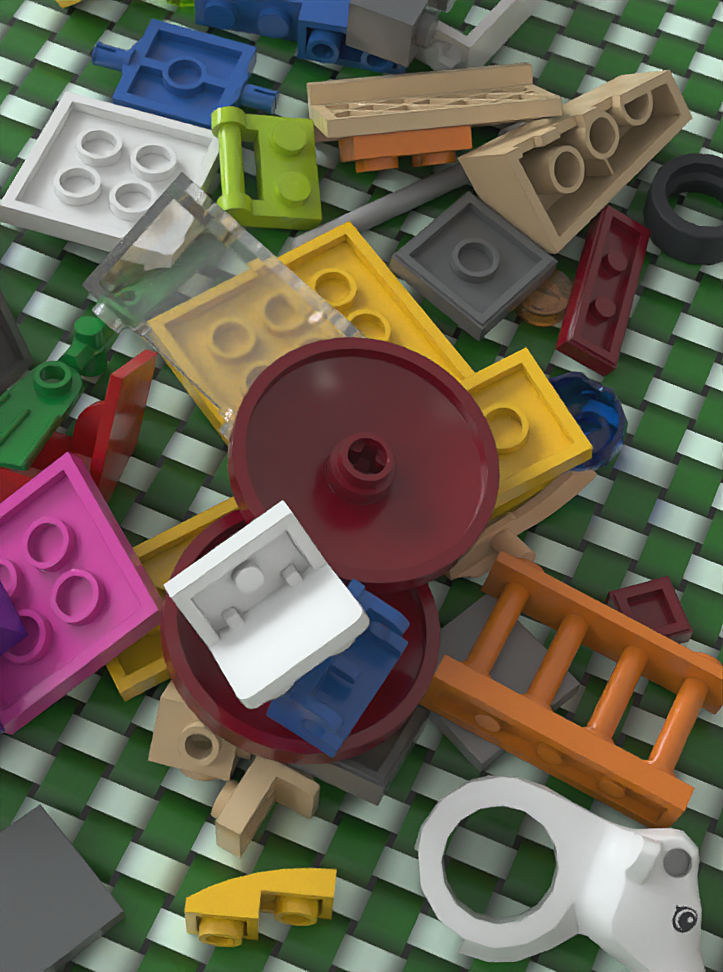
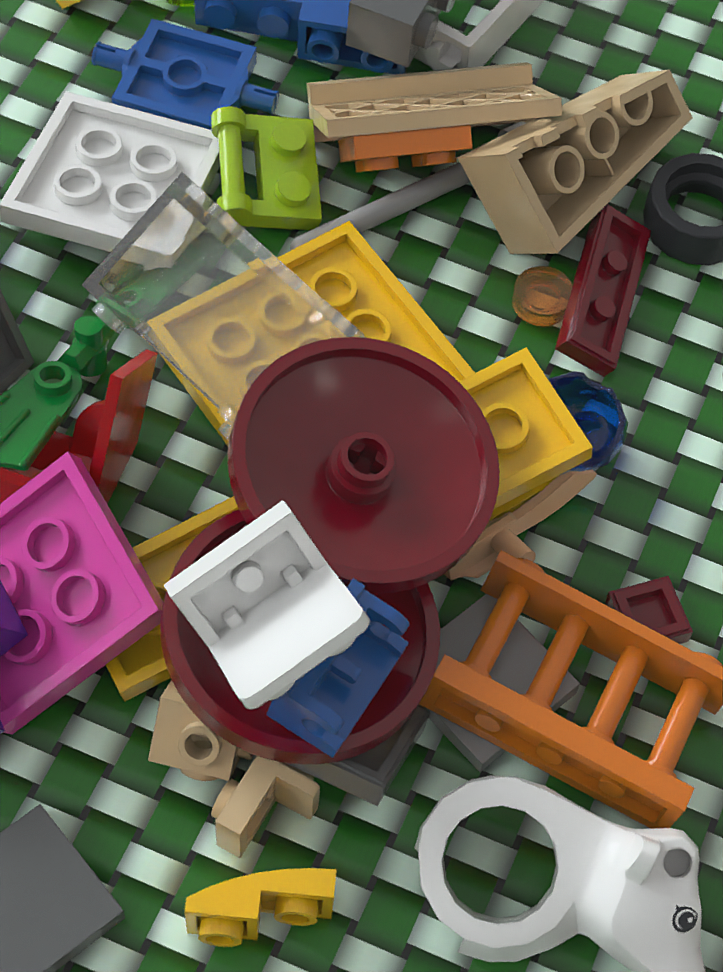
dark grey tile [389,191,558,341] -> none

